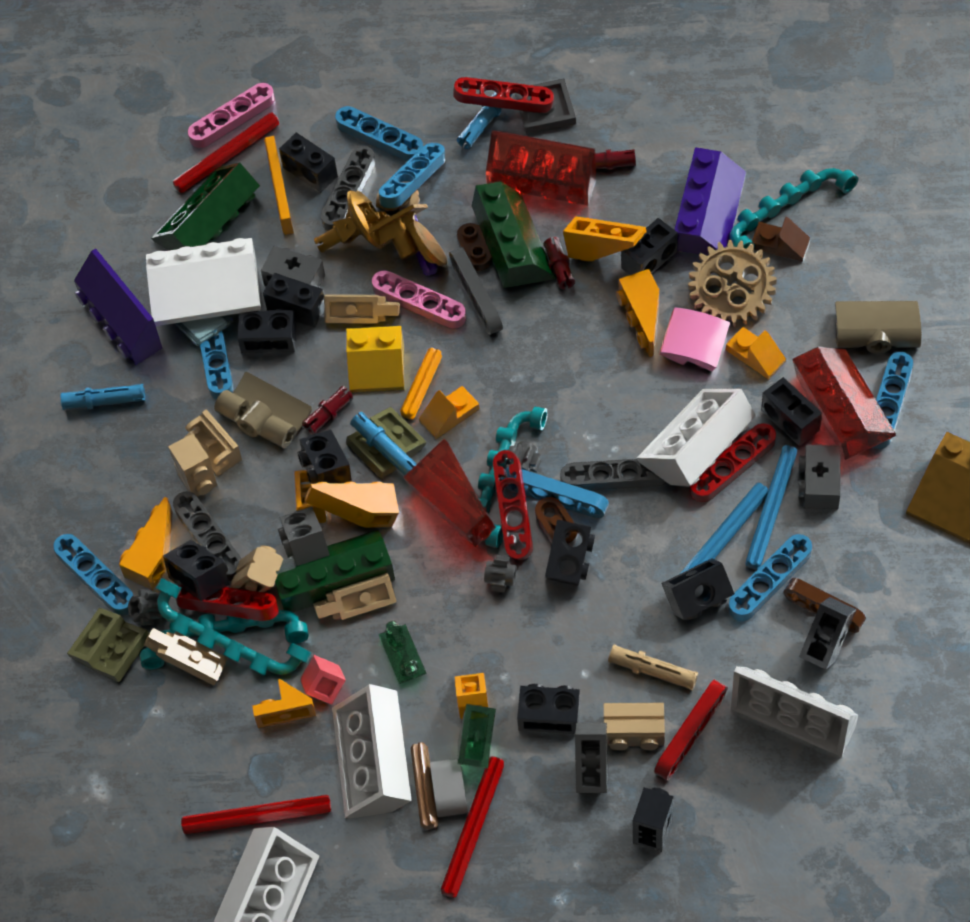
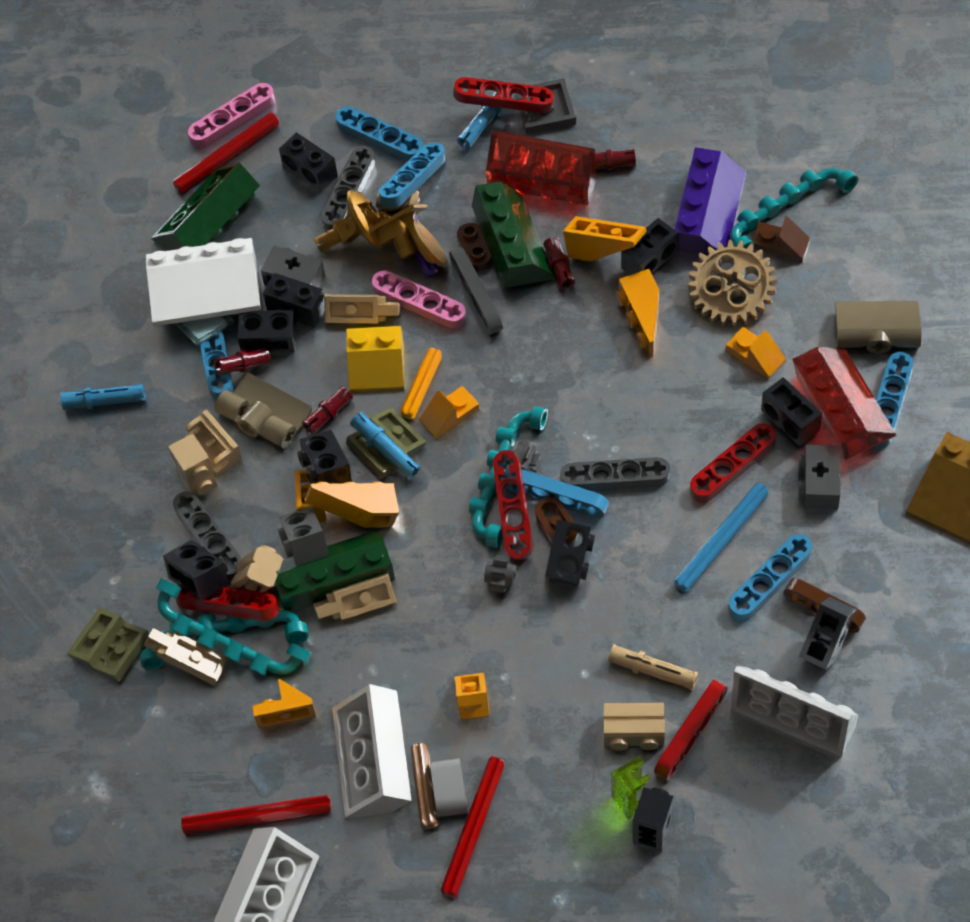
dark azure beam [53,534,134,616] -> none
dark purple slope [74,248,163,365] -> none
light orange slope [119,497,173,591] -> none
dark grey gear [128,589,162,626] -> none
light orange tile [264,136,294,235] -> none
coral panel [300,655,346,705] -> none
clear green hinge [378,621,427,684] -> none
clear red slope [403,439,496,547] -> none
clear green slope [457,704,496,769] -> none
black brick [517,684,580,734] -> none
dark grey brick [575,723,608,793] -> none
white slope [637,389,756,486] -> none
bright pink slope [659,308,730,372] -> none
black brick [661,558,735,620] -> none
dark azure axle [745,445,797,570] -> none
none -> dark red pin [214,348,271,376]
none -> clear neon green hinge [611,756,650,820]

